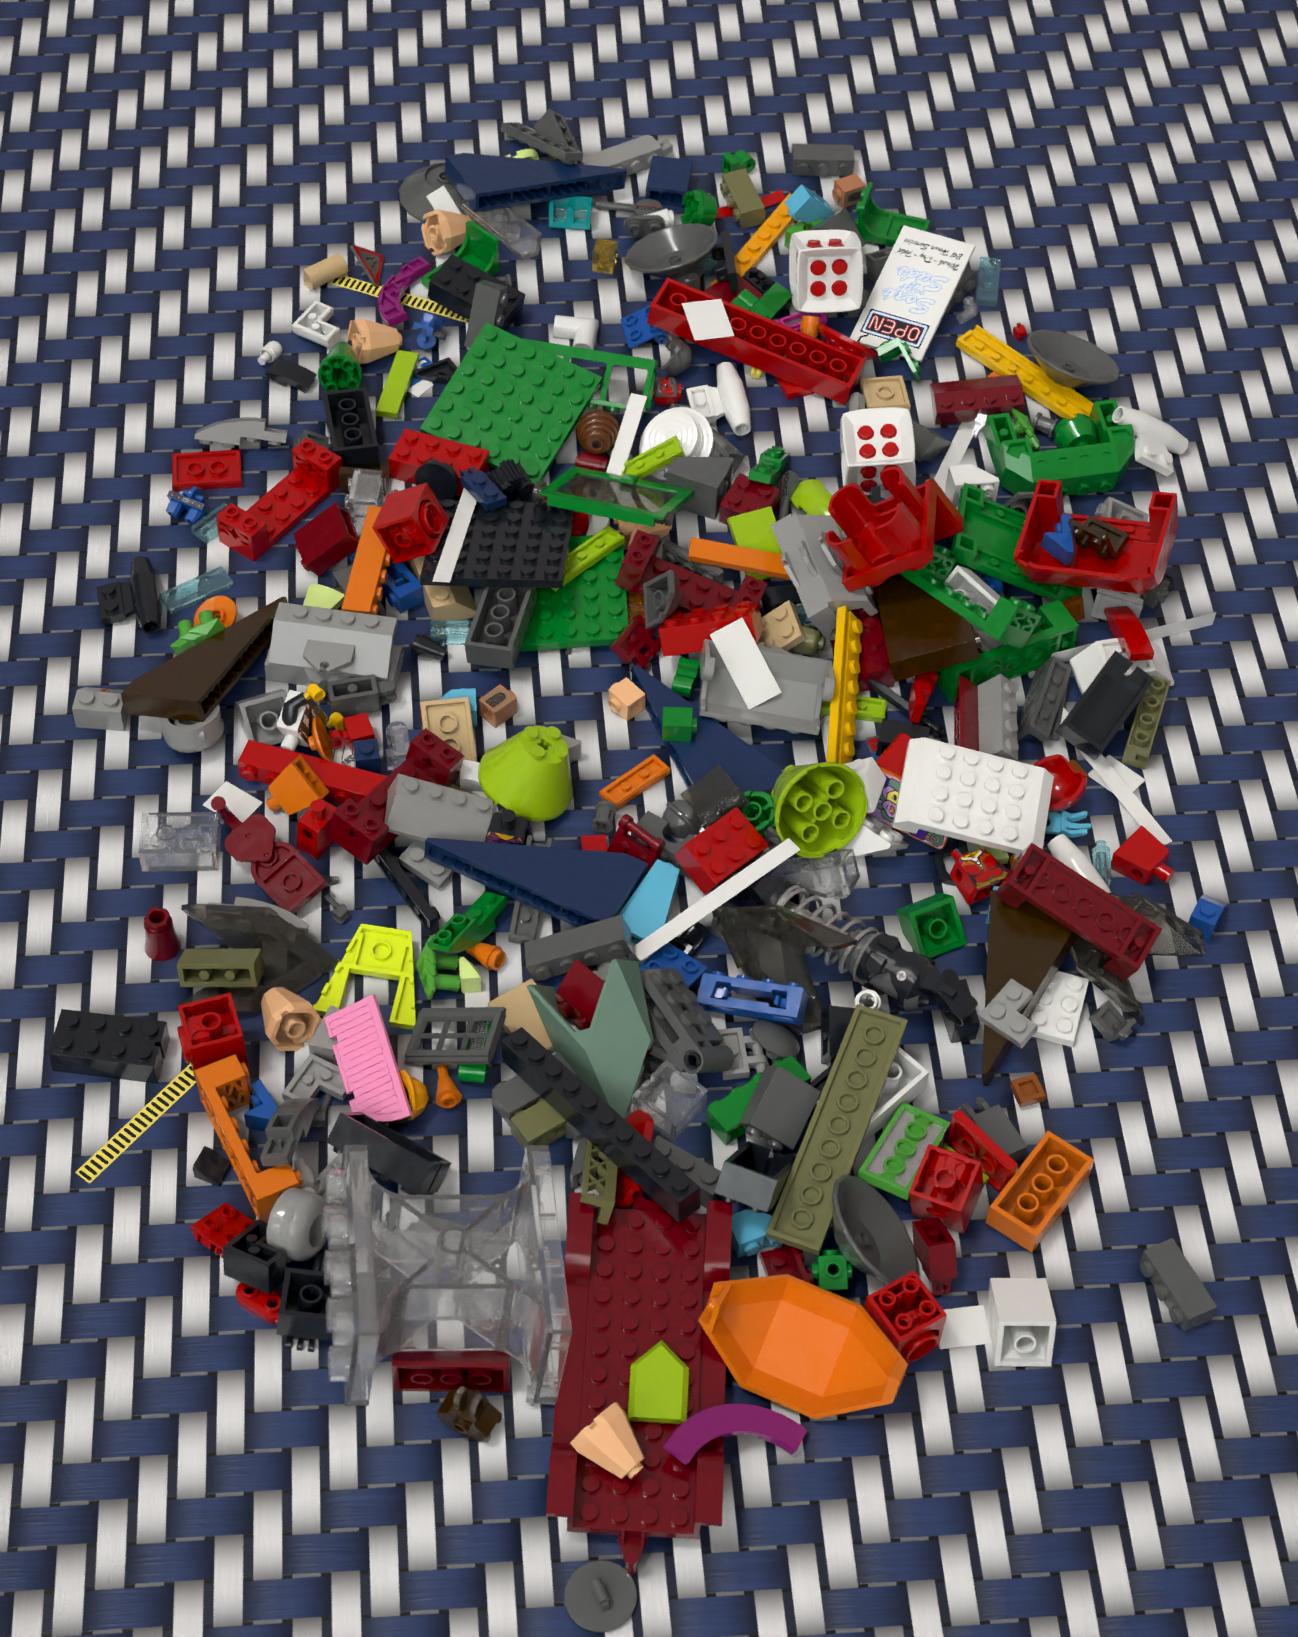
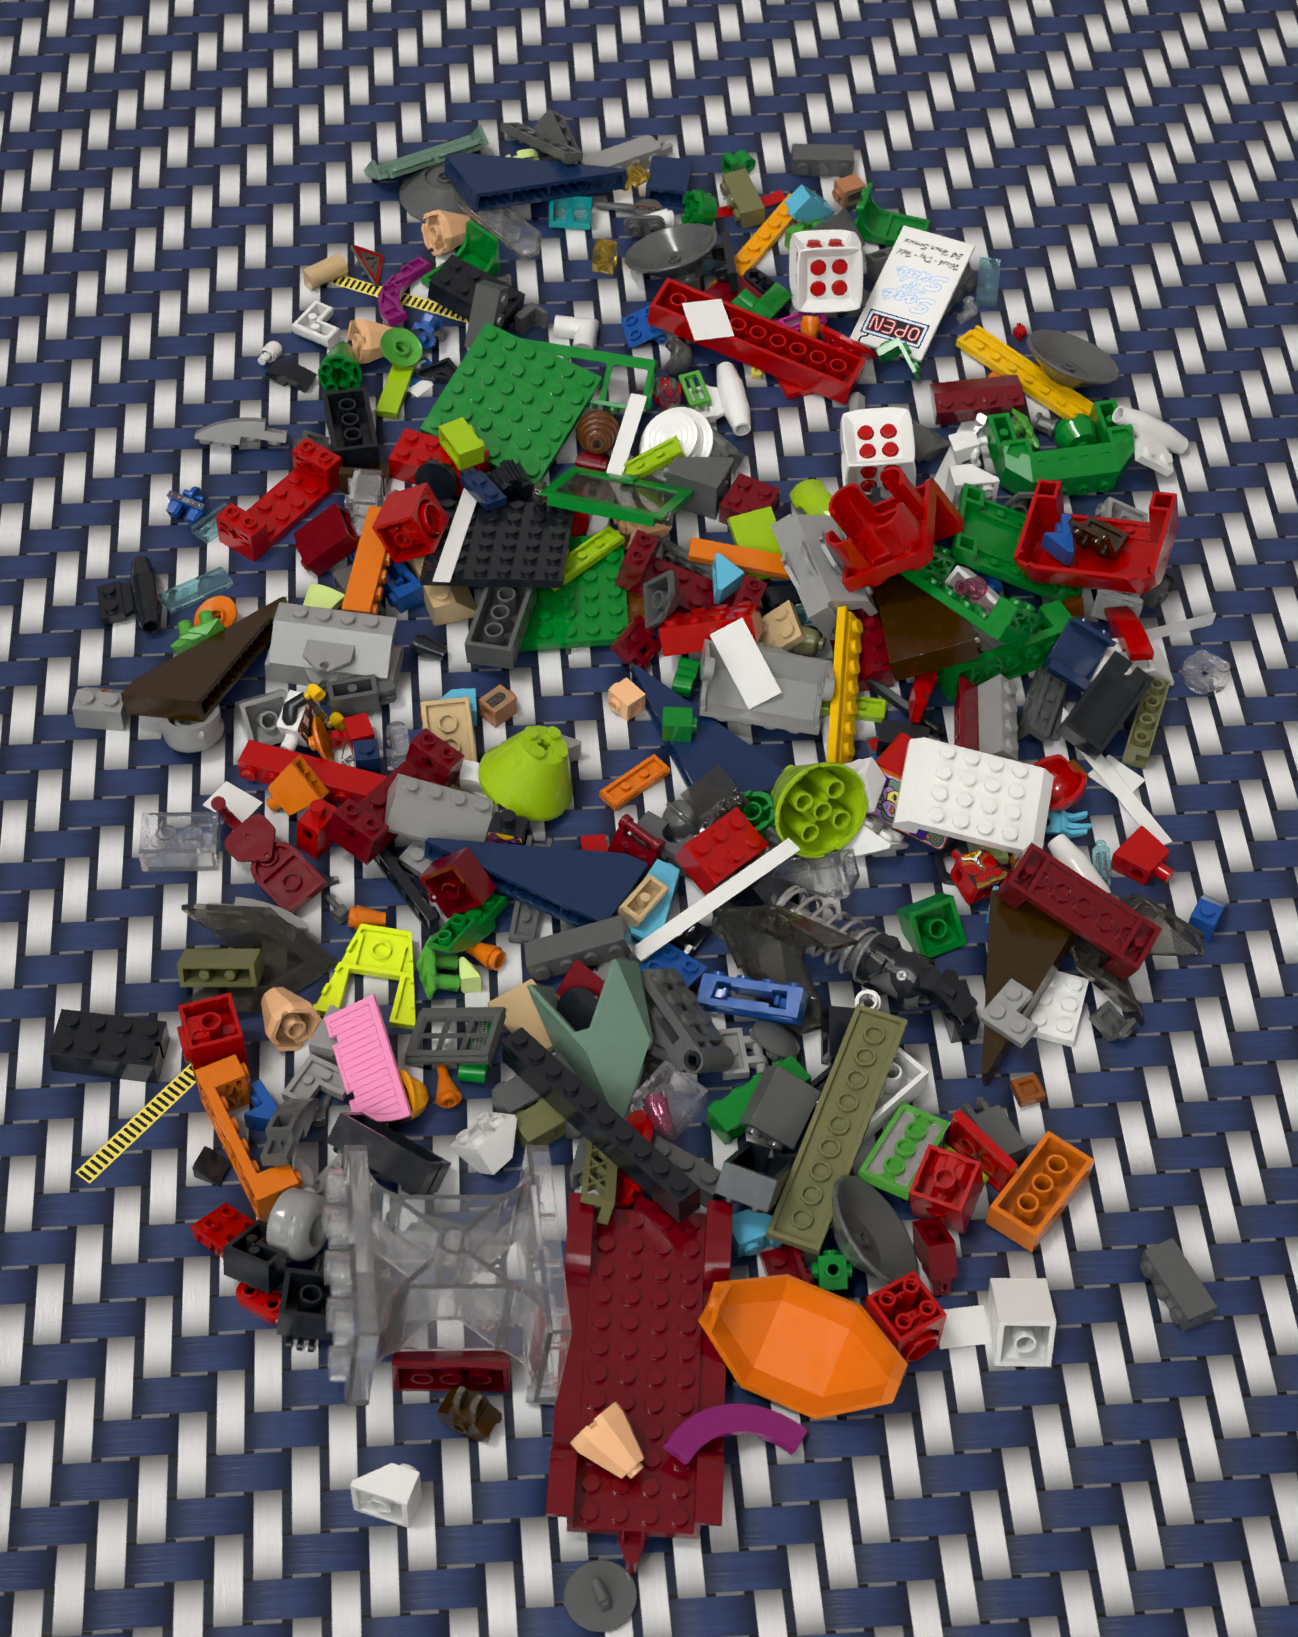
dark red plant [144,906,181,961] -> none
red tile [172,450,242,492] -> none
white sticker [426,186,461,214] -> none
clear light blue tile [430,621,472,645] -> none
dark grey bush [591,801,617,834] -> none
lime tile [628,1340,689,1424] -> none
green slope [748,446,790,486] -> none
dark grey piece [776,470,799,521] -> none
tan tile [859,375,911,411] -> none
none -> orange cone [348,905,386,930]
none -> white slope [350,1463,422,1528]
none -> sand green slope [364,125,489,180]
none -> bright green dish [380,328,422,367]
none -> dark red brick [418,847,497,919]
none -> lime brick [438,417,486,471]
none -> white slope [450,1112,517,1175]
none -> dark grey bracket [514,302,548,335]
none -> black tile [556,987,599,1032]
none -> tan brick [618,873,670,927]
none -> clear yellow plate [622,162,651,191]
none -> clear pink cone [642,1092,674,1135]
none -> clear pink cone [659,388,681,412]
none -> bright green tile [678,370,712,410]
none -> medium azure slope [712,553,744,604]
none -> white piece [948,431,988,467]
none -> clear pink cone [955,576,988,600]
none -> dark blue panel [1041,616,1116,693]
none -> clear plate [1181,650,1230,694]

